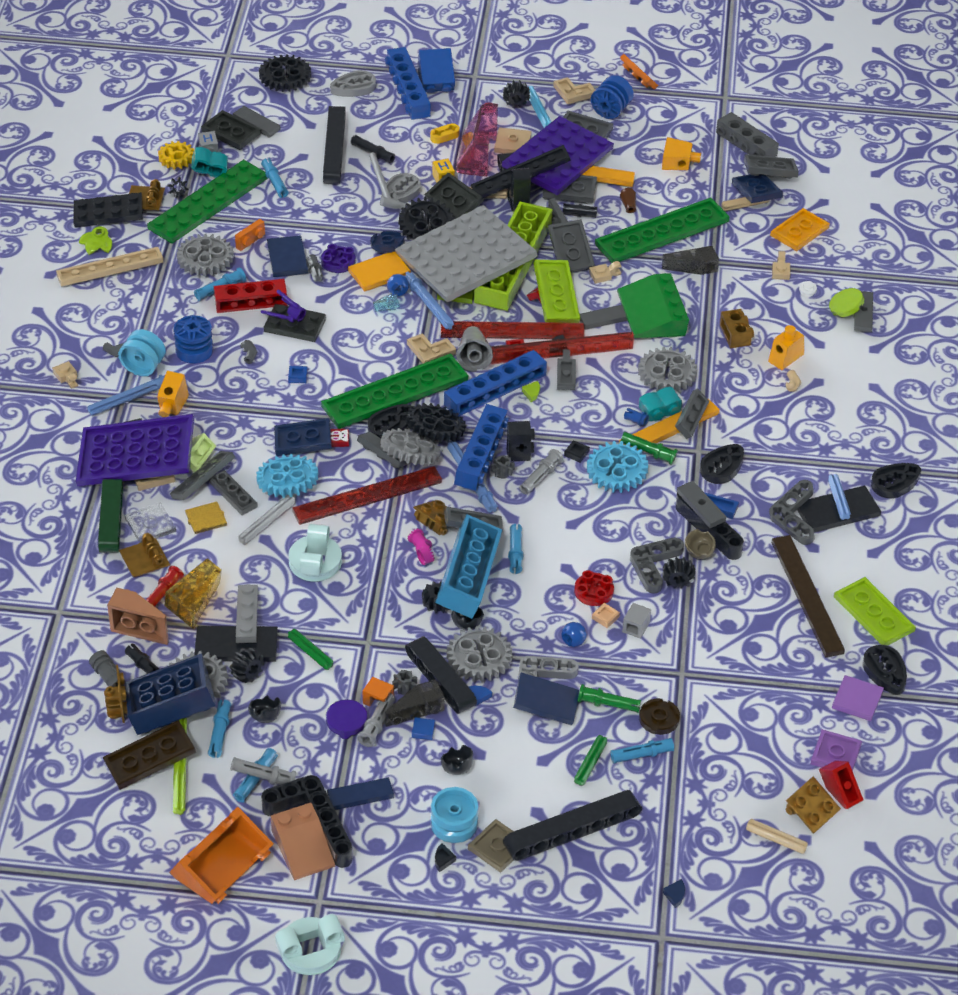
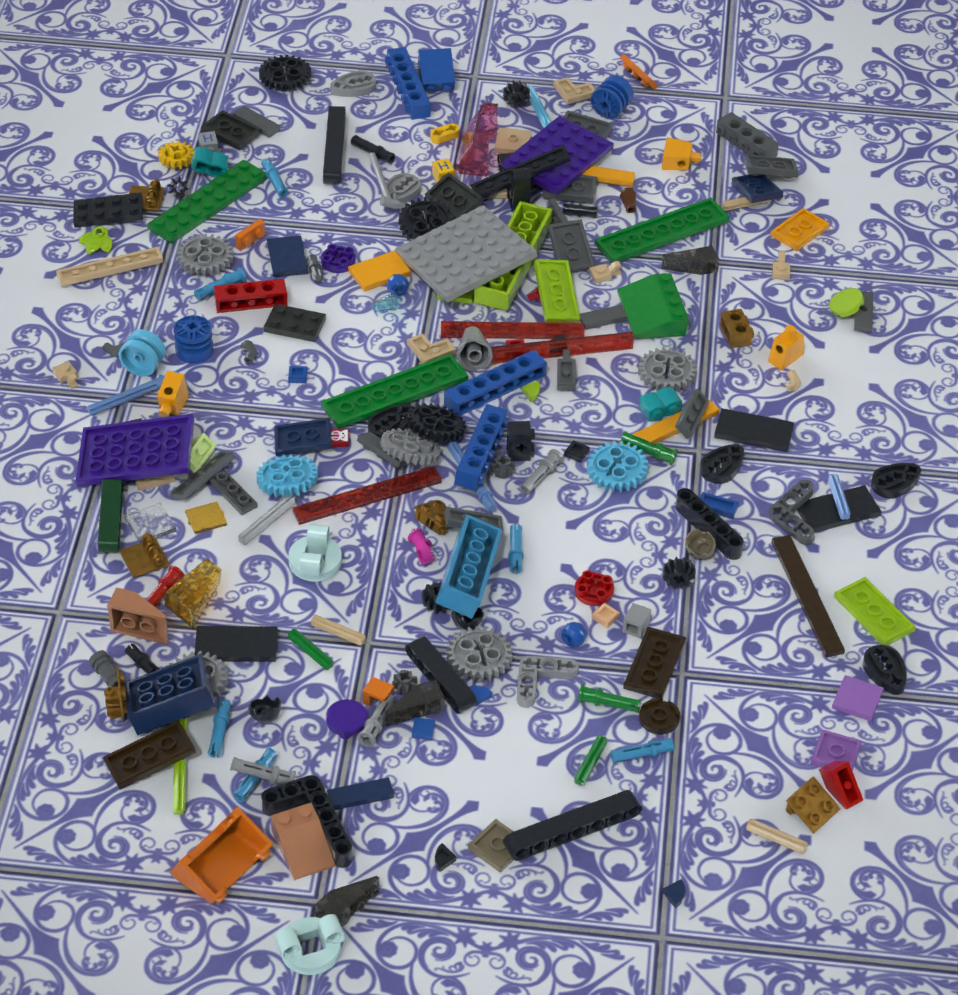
black gear [229,647,265,683] -> none
light grey plate [236,584,258,643] -> none
dark purple plant [261,290,306,323] -> none
dark blue tile [370,231,405,253] -> none
medium blue axle [405,271,454,330] -> none
medium azure wheel [431,787,478,843] -> none
black hair [441,745,473,775] -> none
dark blue tile [513,672,579,725] -> none
blue pin [624,408,649,426] -> none
dark grey beam [630,537,684,594] -> none
dark grey tile [677,481,726,528] -> none
white plate [799,281,817,297] -> none
none -> tan axle [311,615,366,646]
none -> clear smoke slope [315,876,380,927]
none -> dark brown tile [623,627,686,699]
none -> black tile [714,408,794,452]

